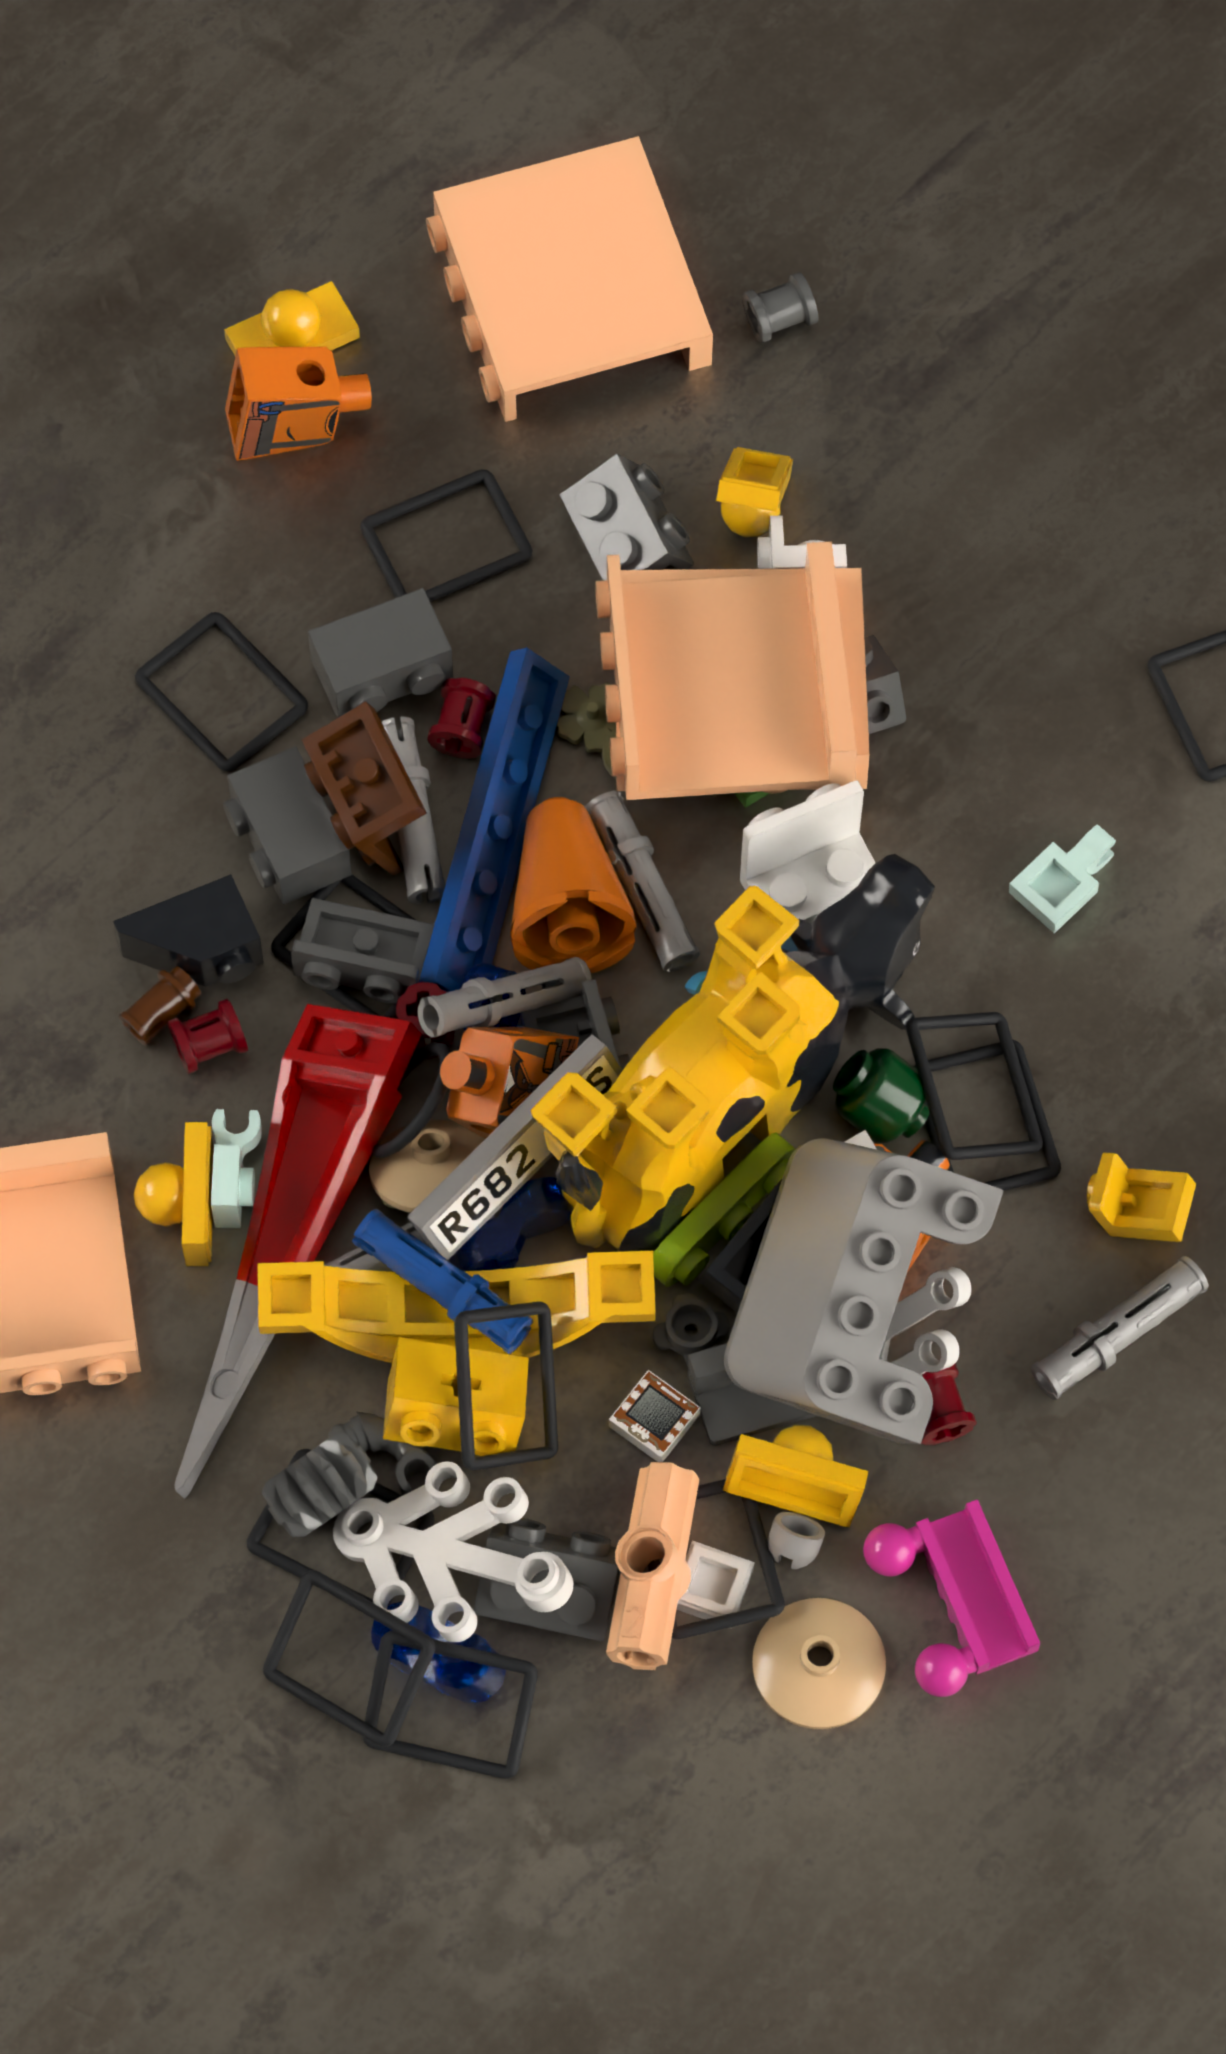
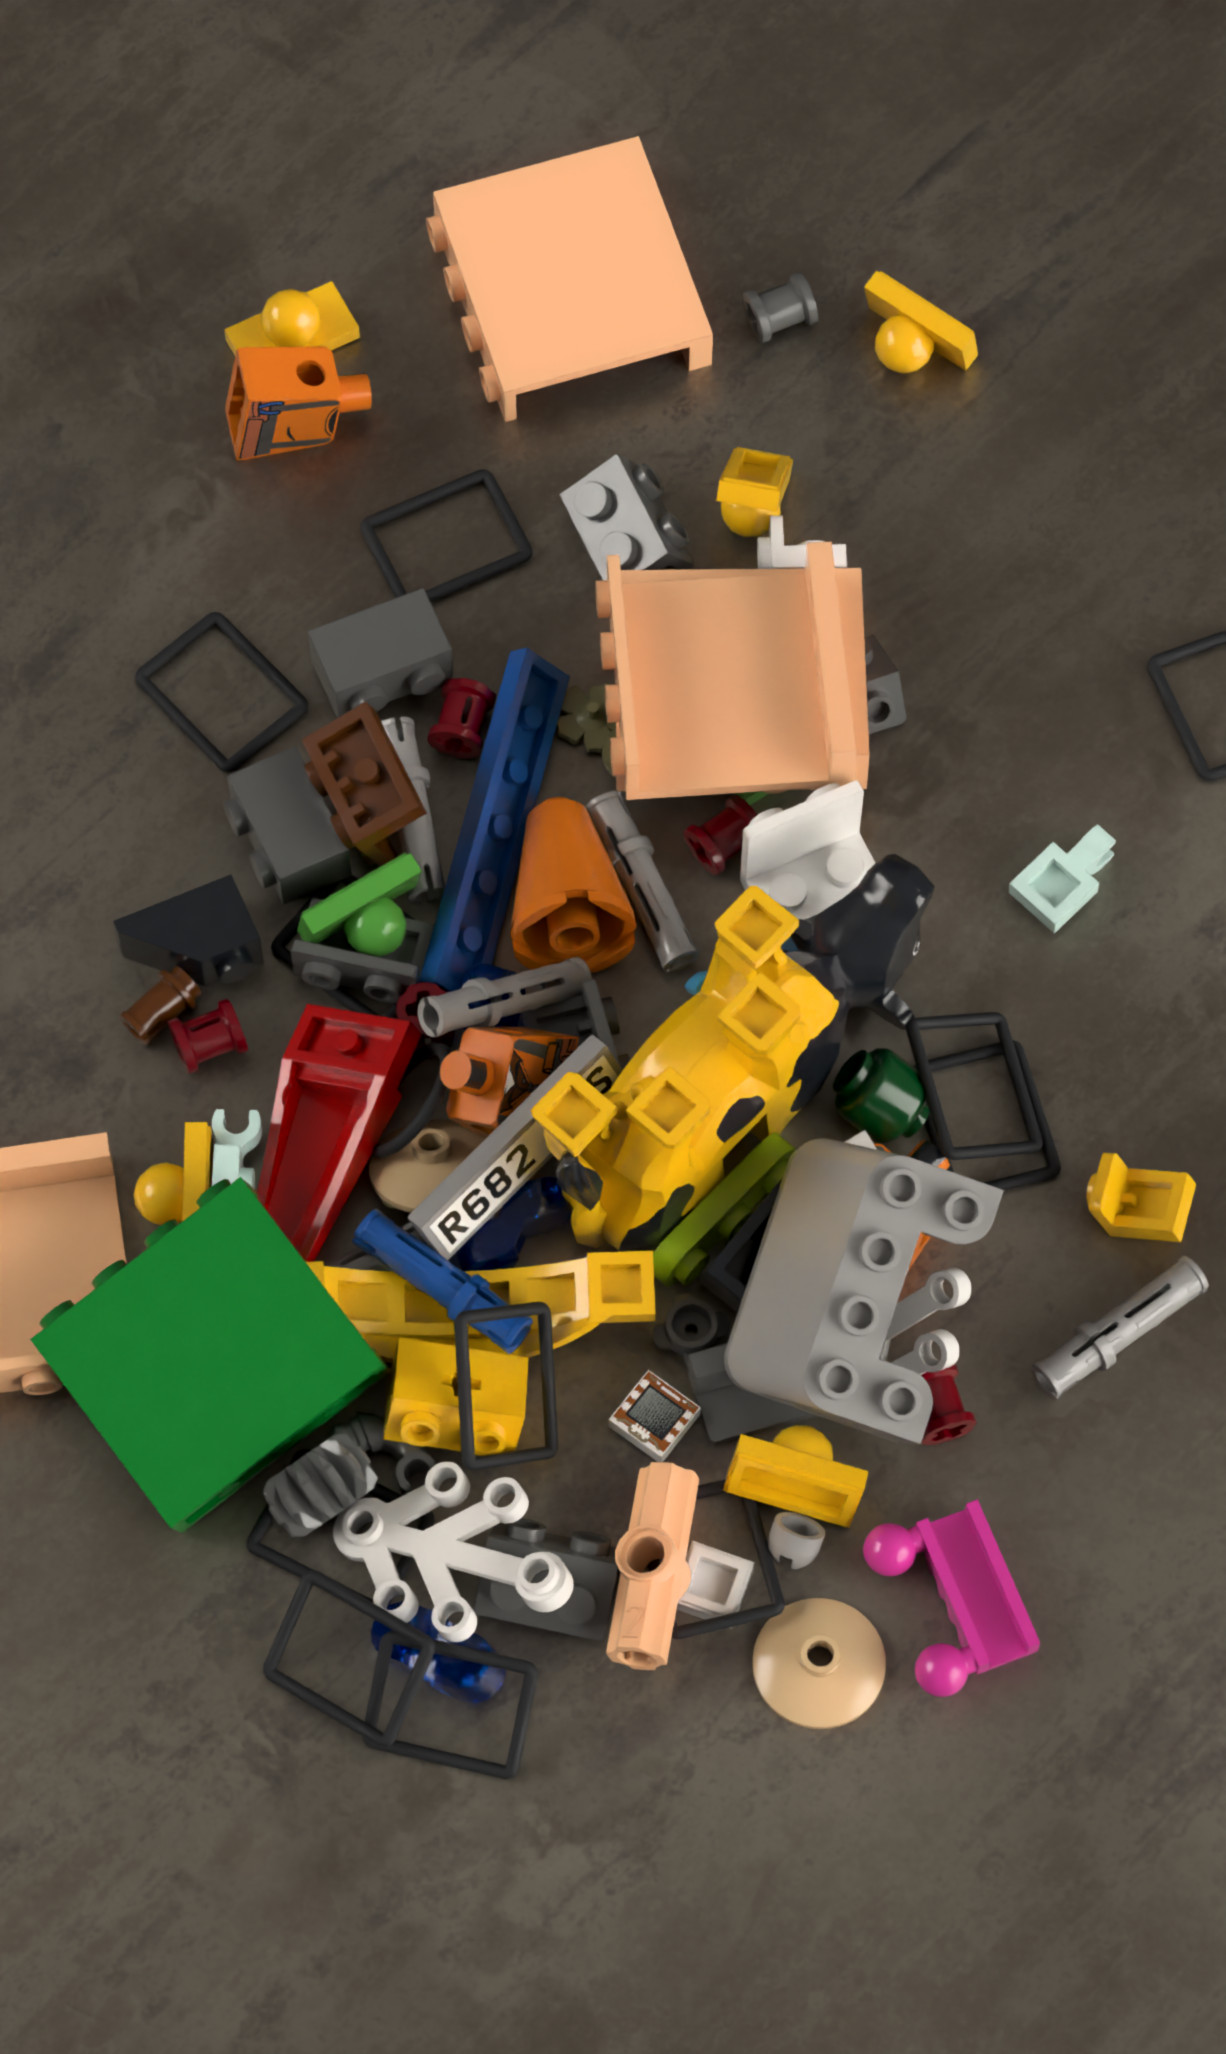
none -> green panel [30,1177,392,1533]
none -> bright green tile [297,852,422,957]
none -> dark red bush [683,795,757,876]
none -> yellow tile [864,271,978,374]

